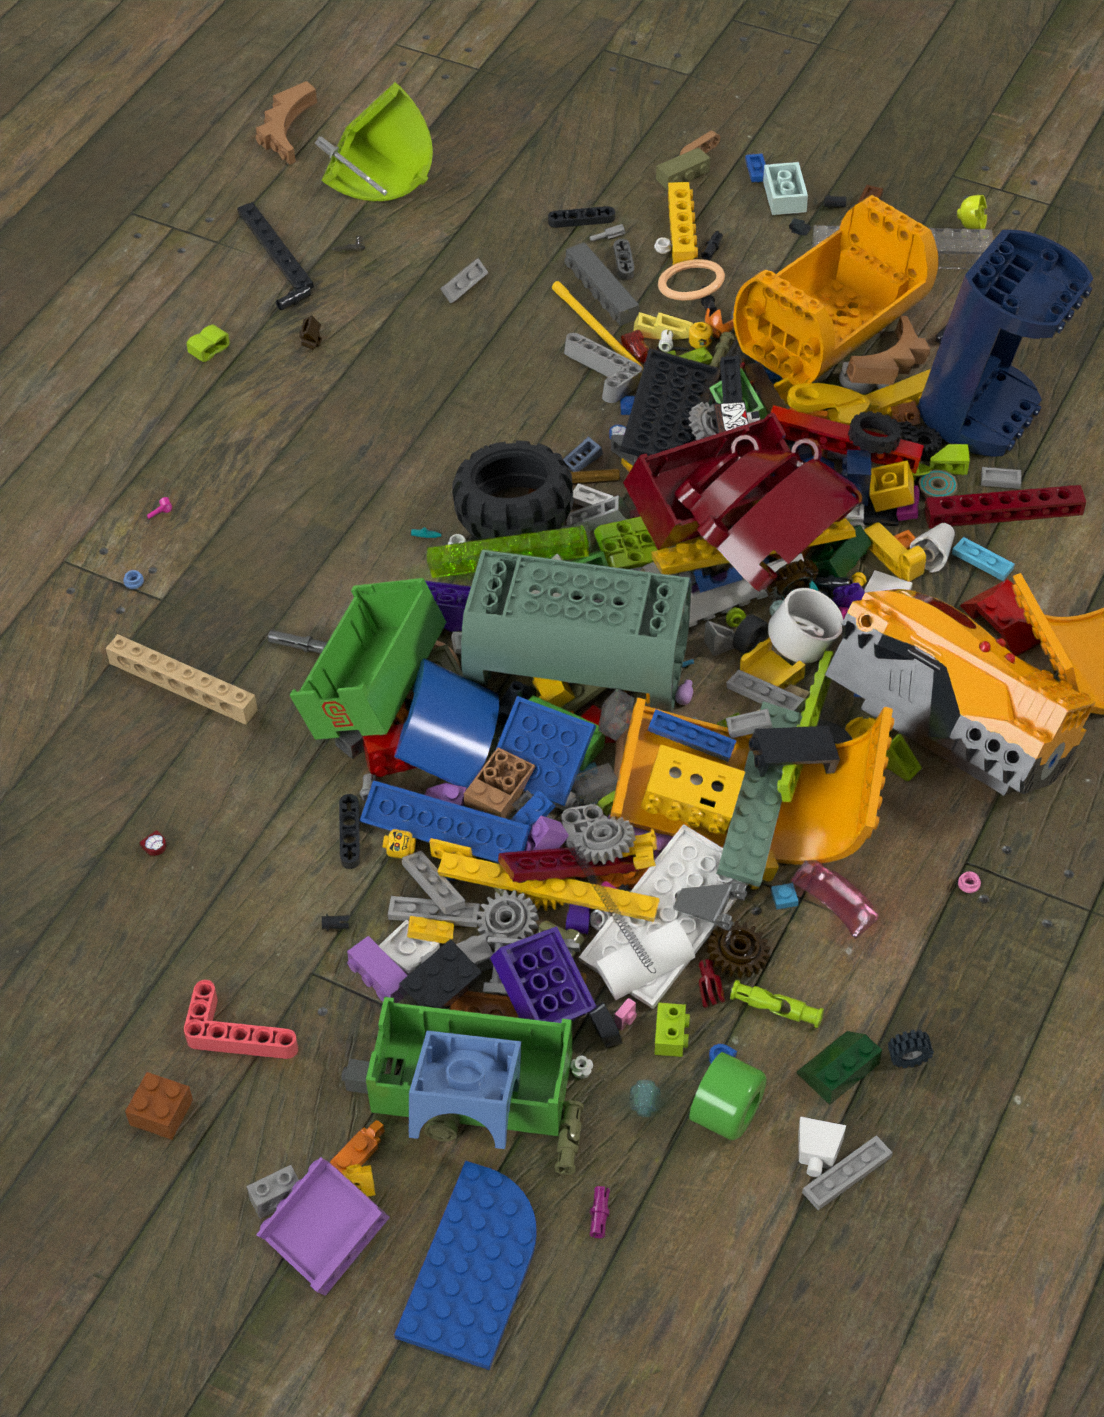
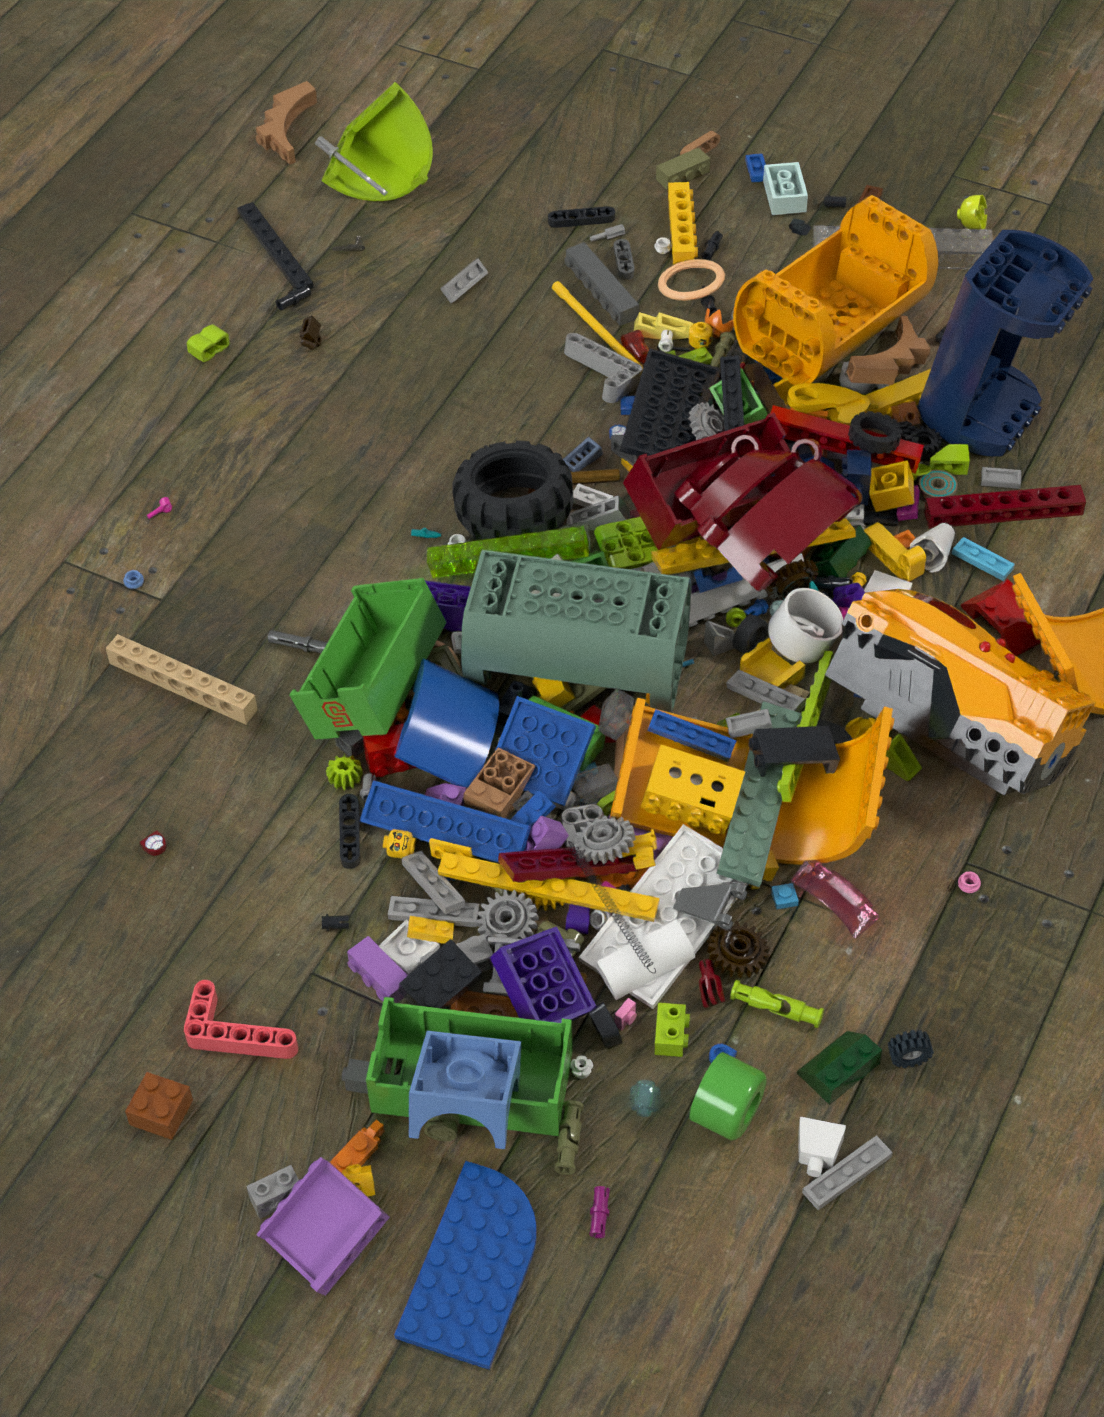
lavender cylinder [675,679,693,705] -> none
torso [713,402,760,433] -> none
none -> lime gear [326,753,363,791]
none -> blue pin [744,599,769,616]

